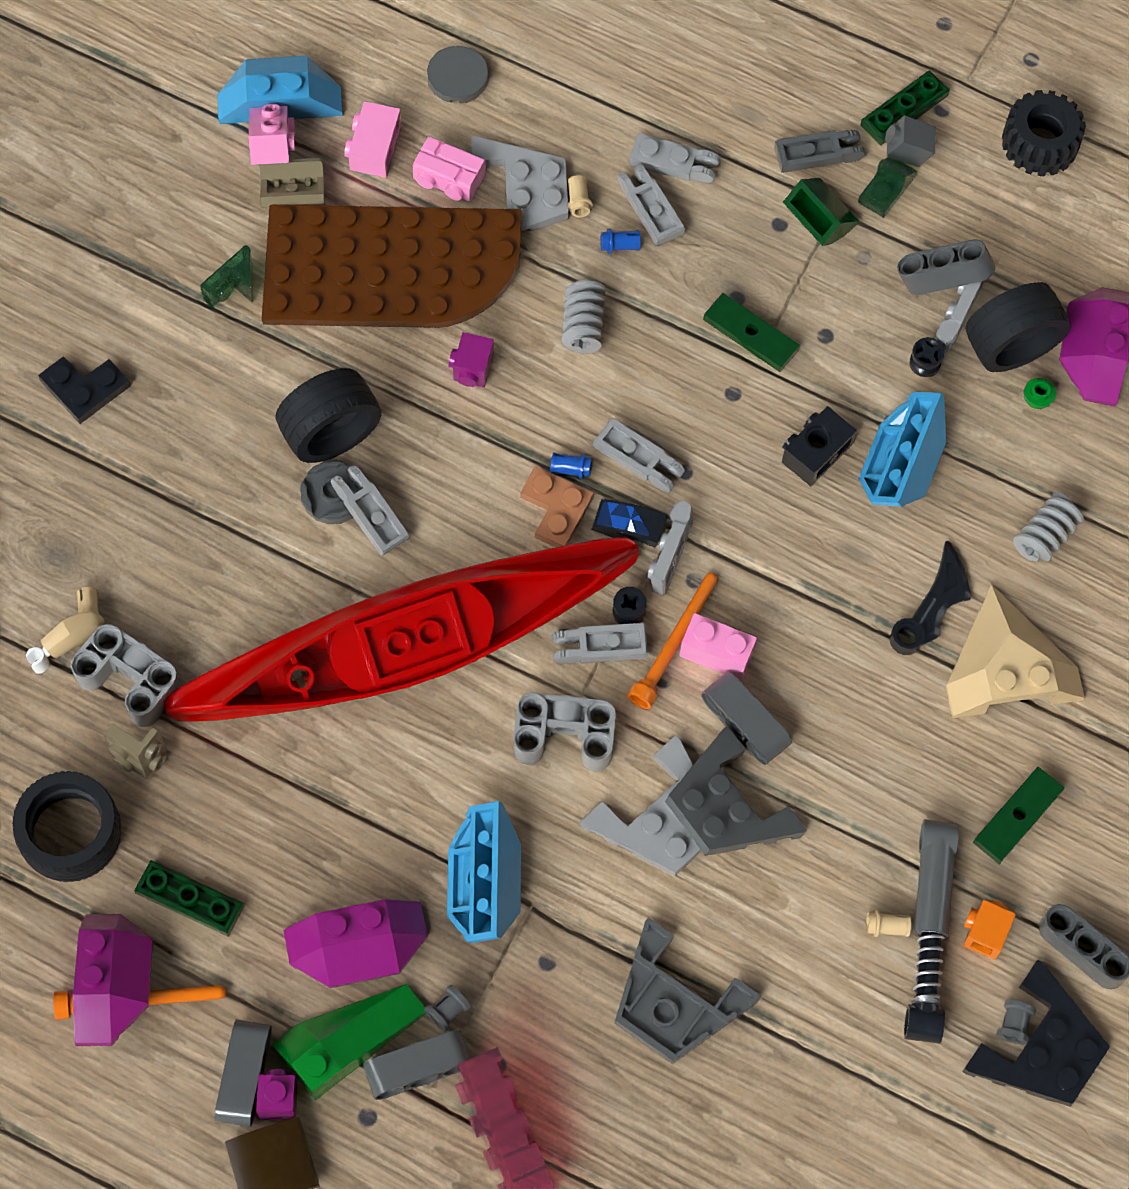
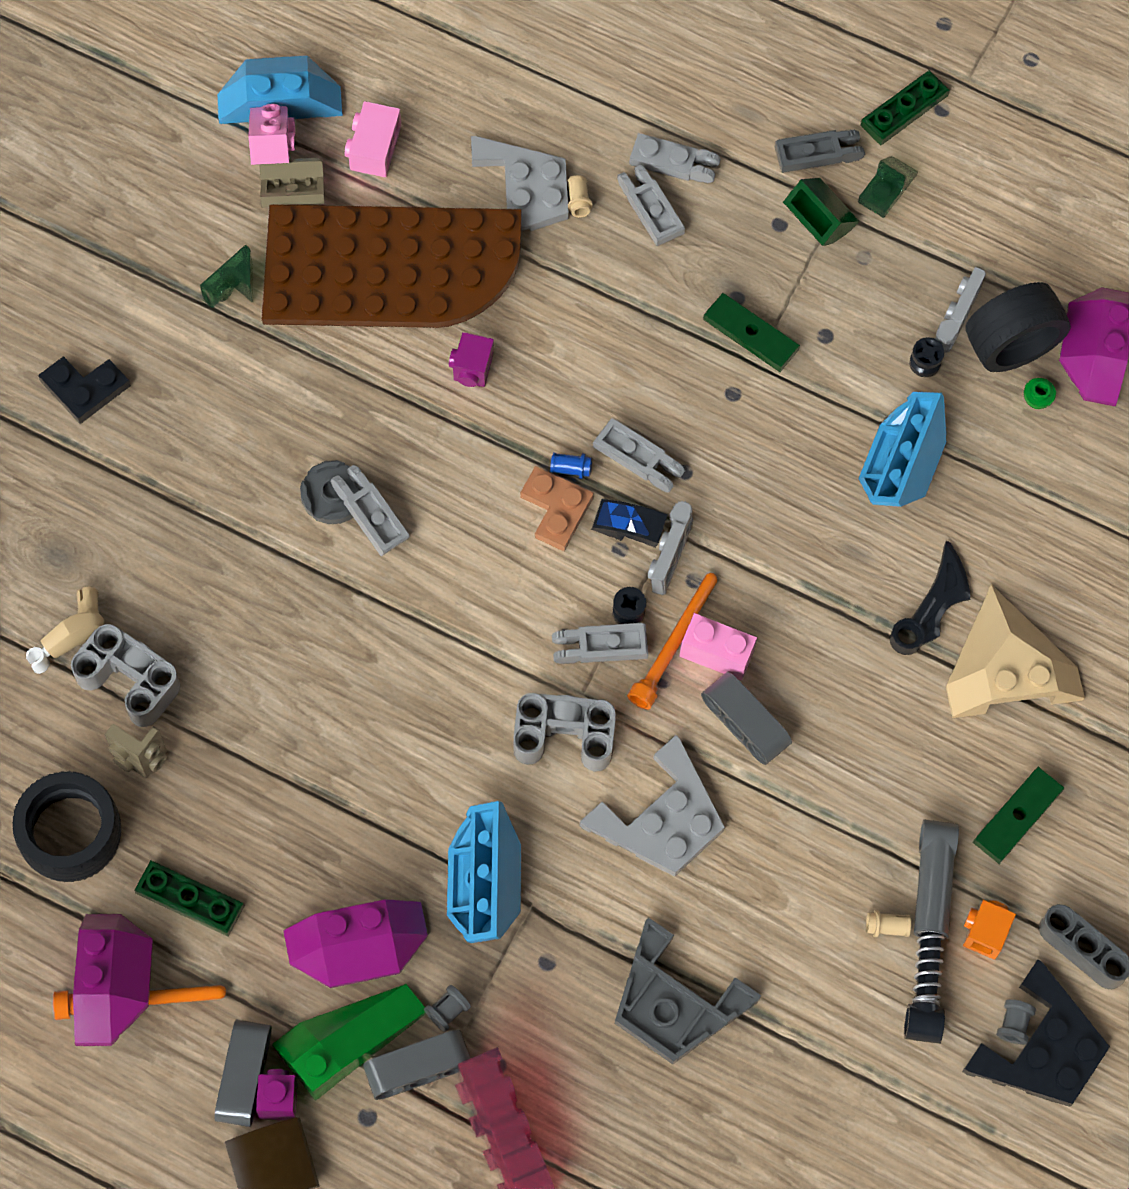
red piece [164,537,639,722] -> none
black tyre [275,368,382,463] -> none
bright pink brick [413,137,486,202] -> none
dark grey tile [427,46,488,103] -> none
light grey piece [561,280,606,354] -> none
blue pin [600,228,641,254] -> none
dark grey wing [665,726,807,856] -> none
black brick [782,406,857,487] -> none
dark grey brick [885,116,936,167] -> none
dark grey beam [897,239,996,295] -> none
black tyre [1002,90,1086,176] -> none
light grey piece [1013,492,1084,562] -> none

